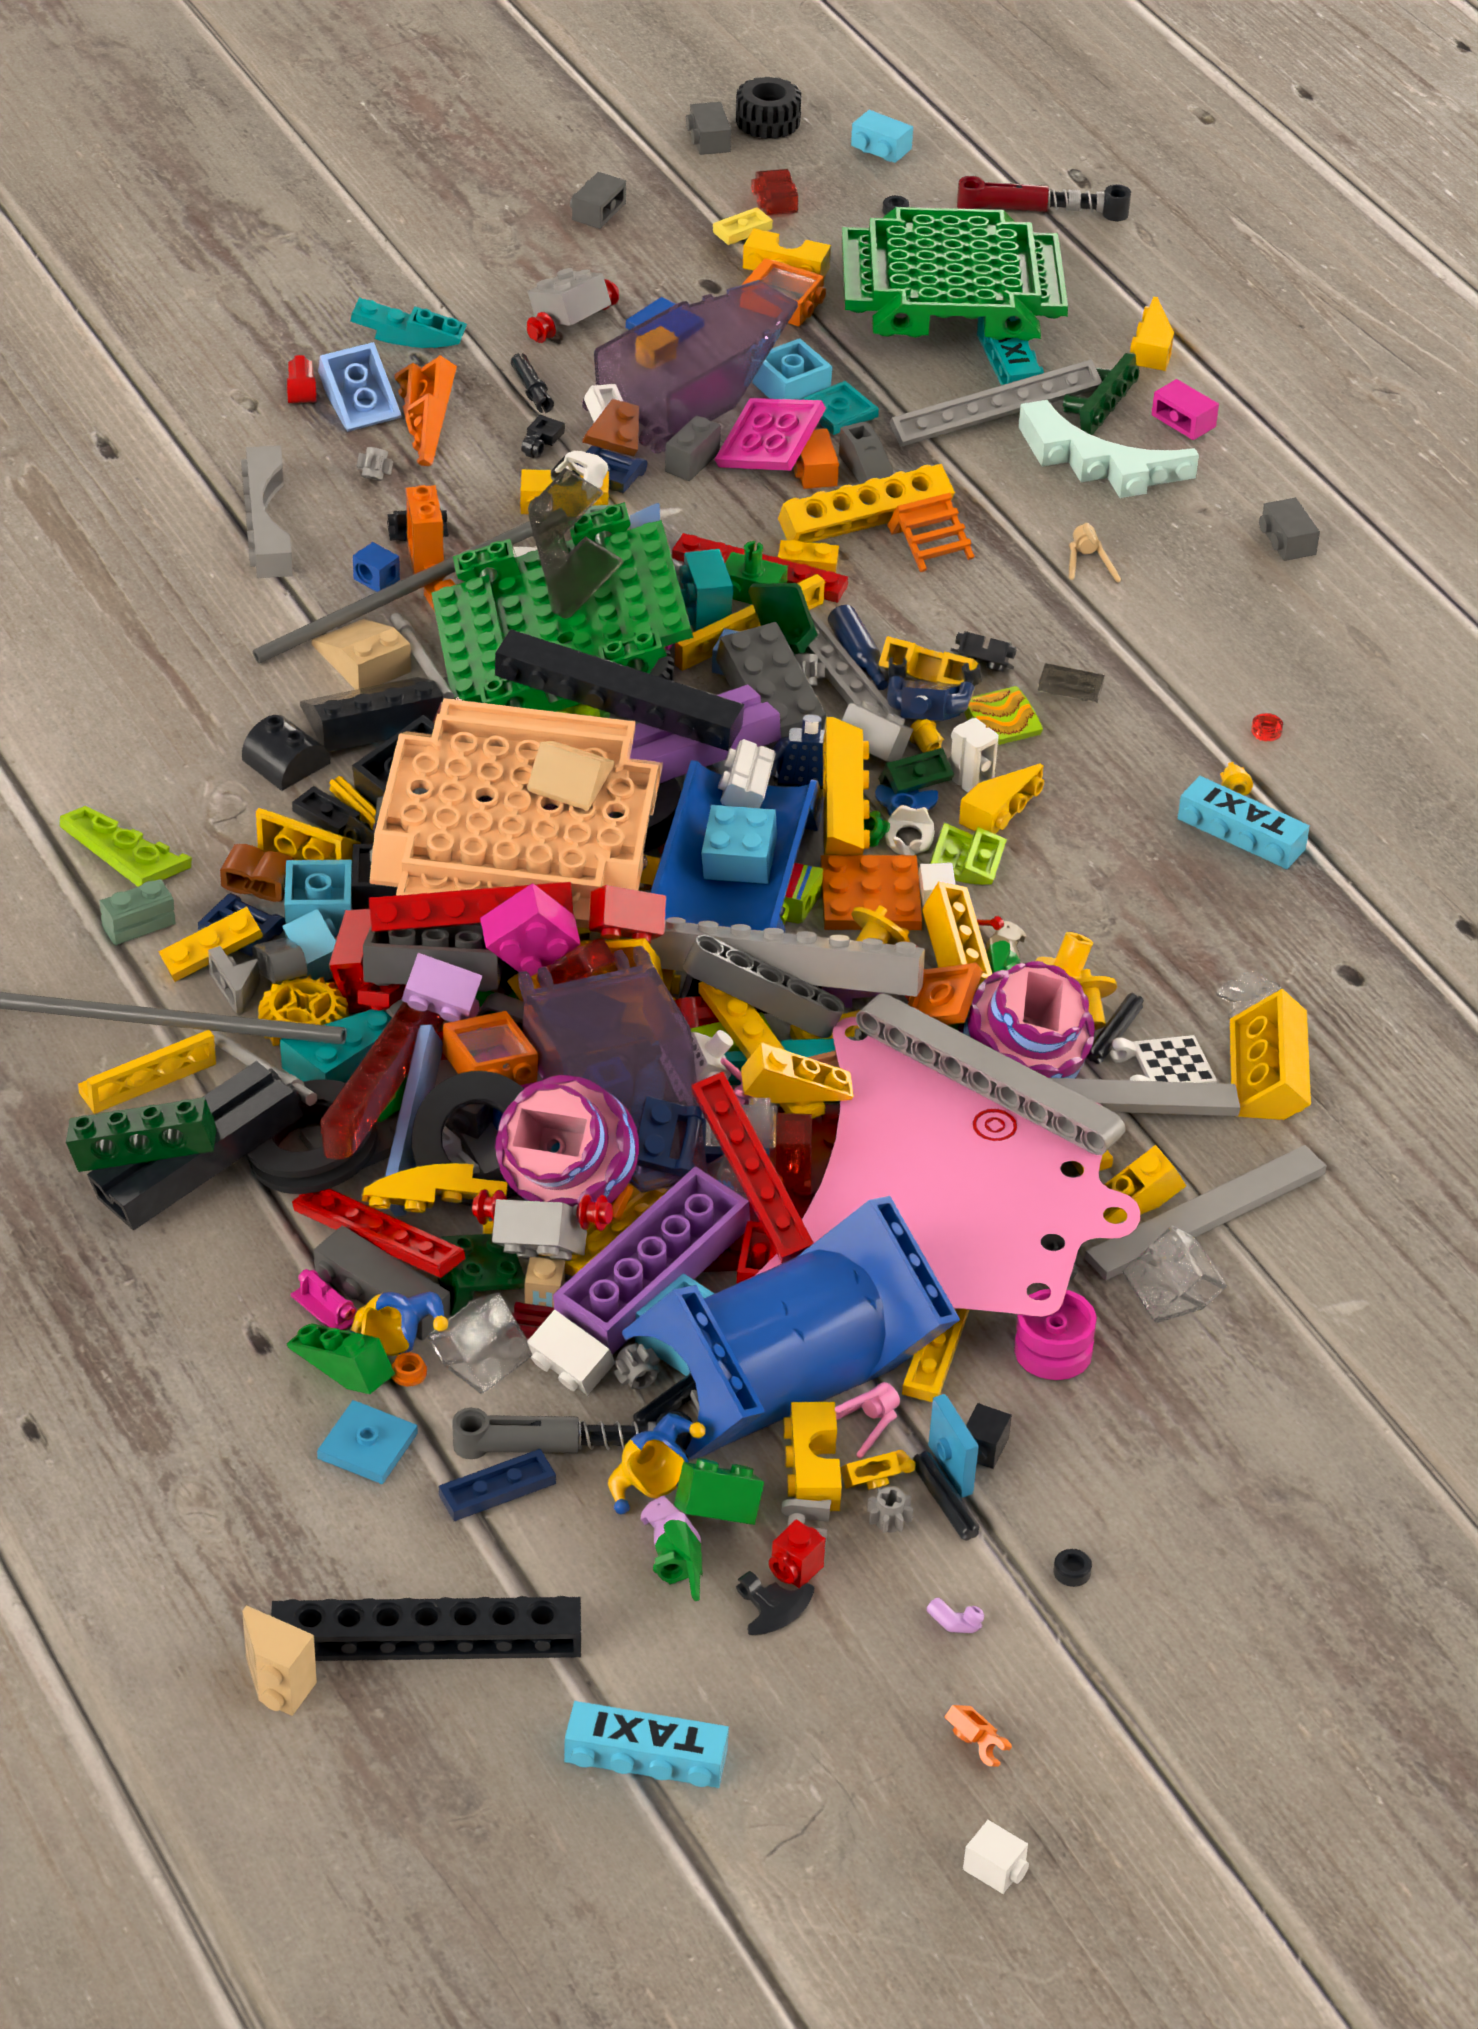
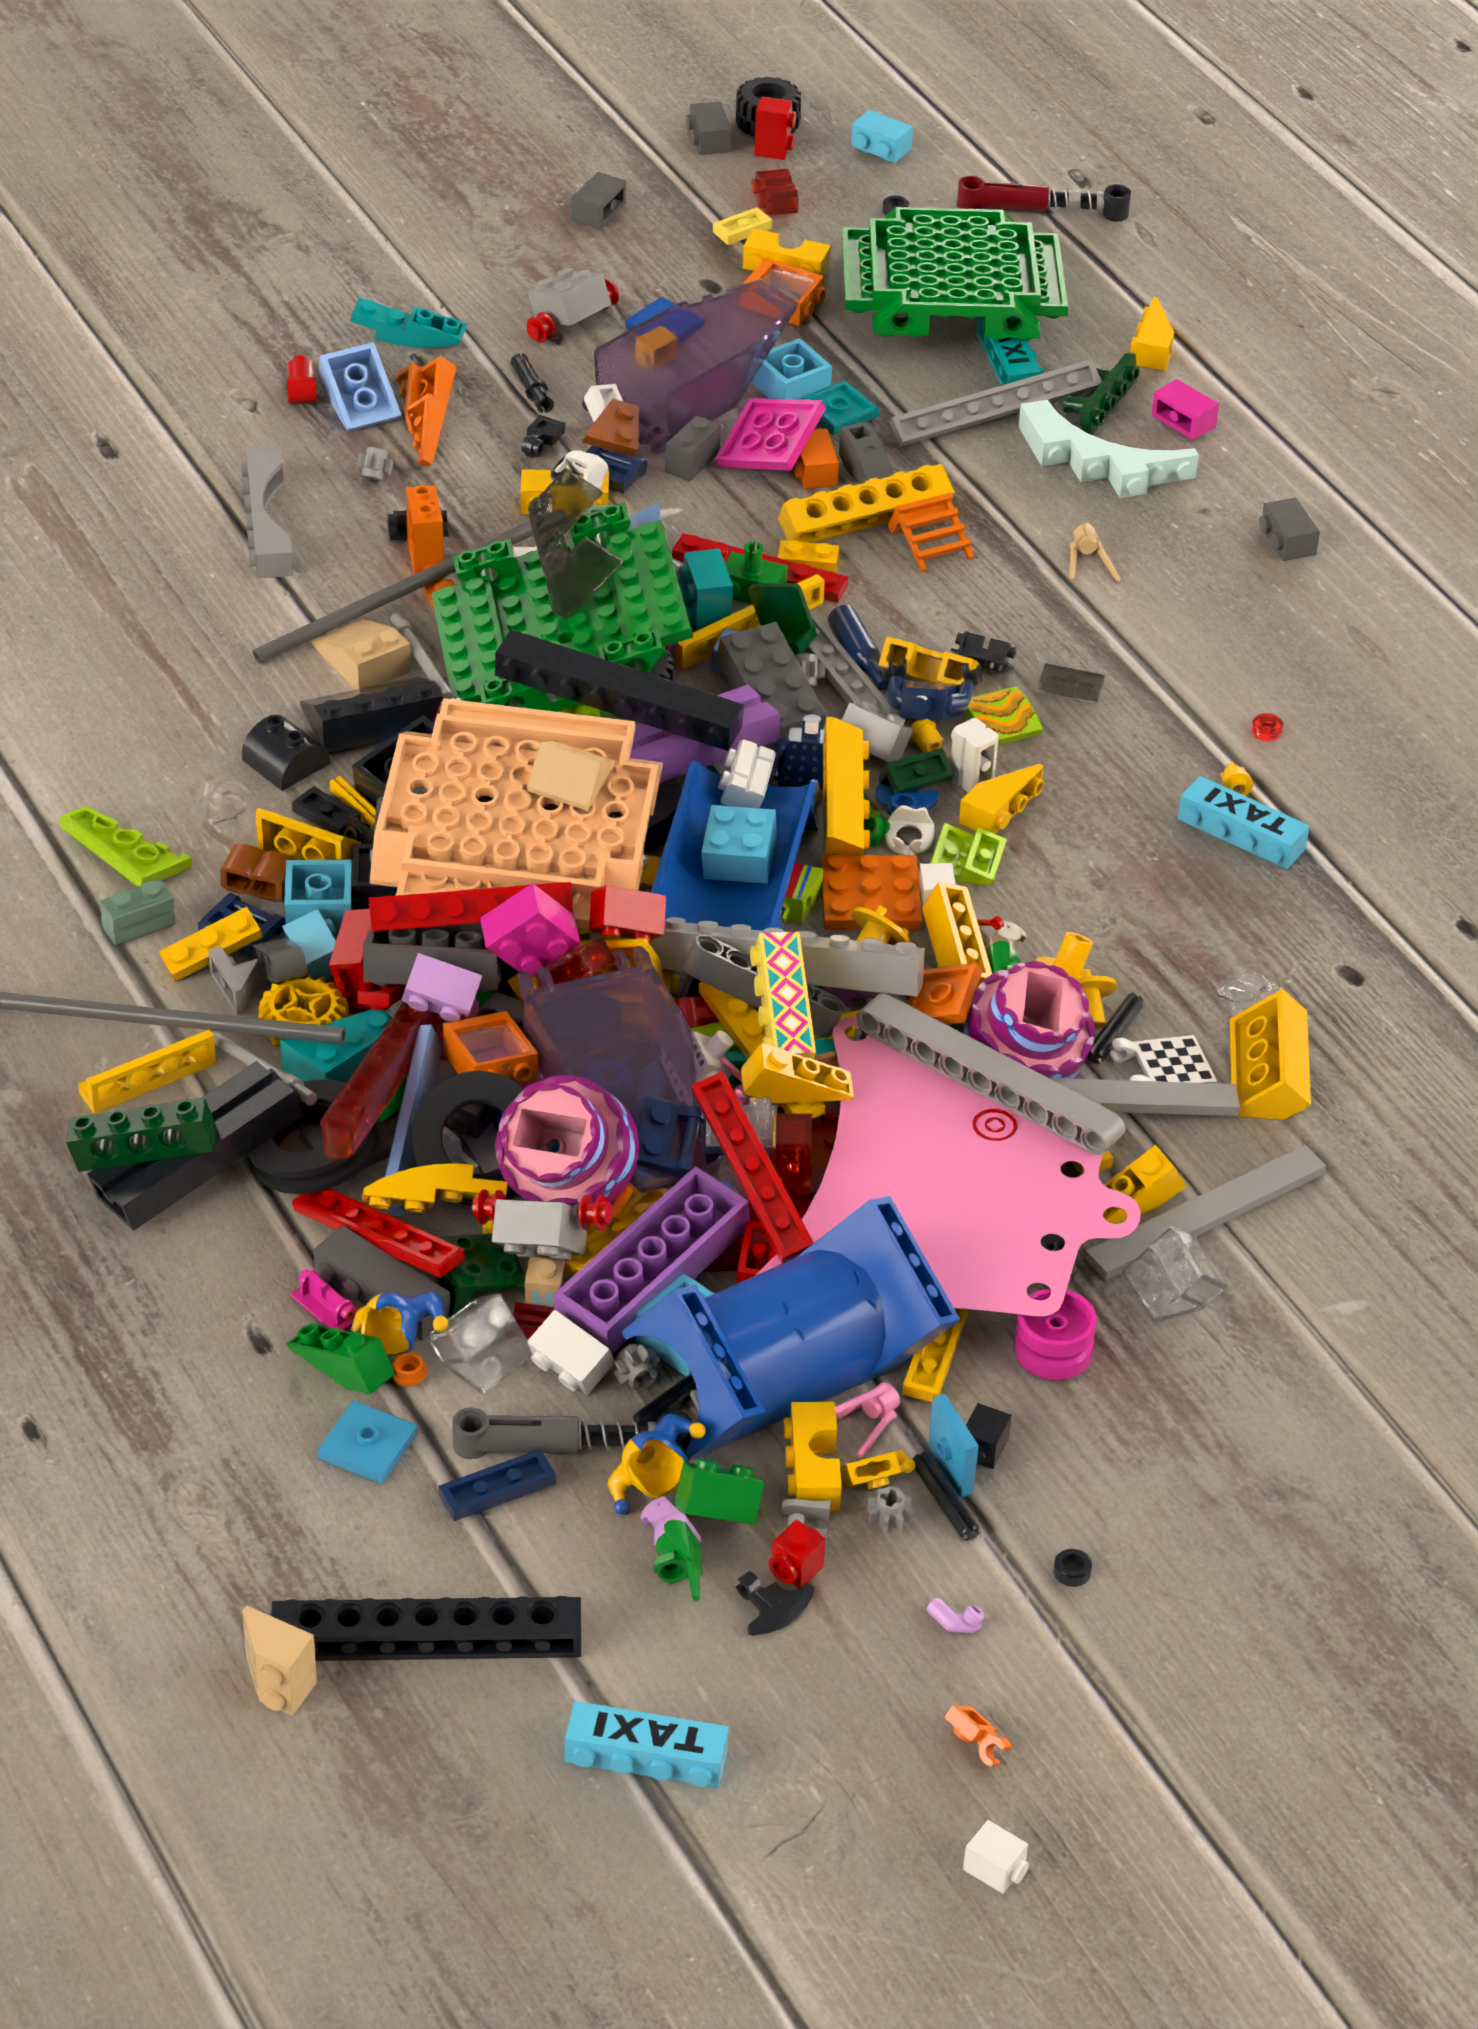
blue brick [353,542,400,592] -> none
none -> brick [750,932,816,1060]
none -> red brick [754,97,796,160]

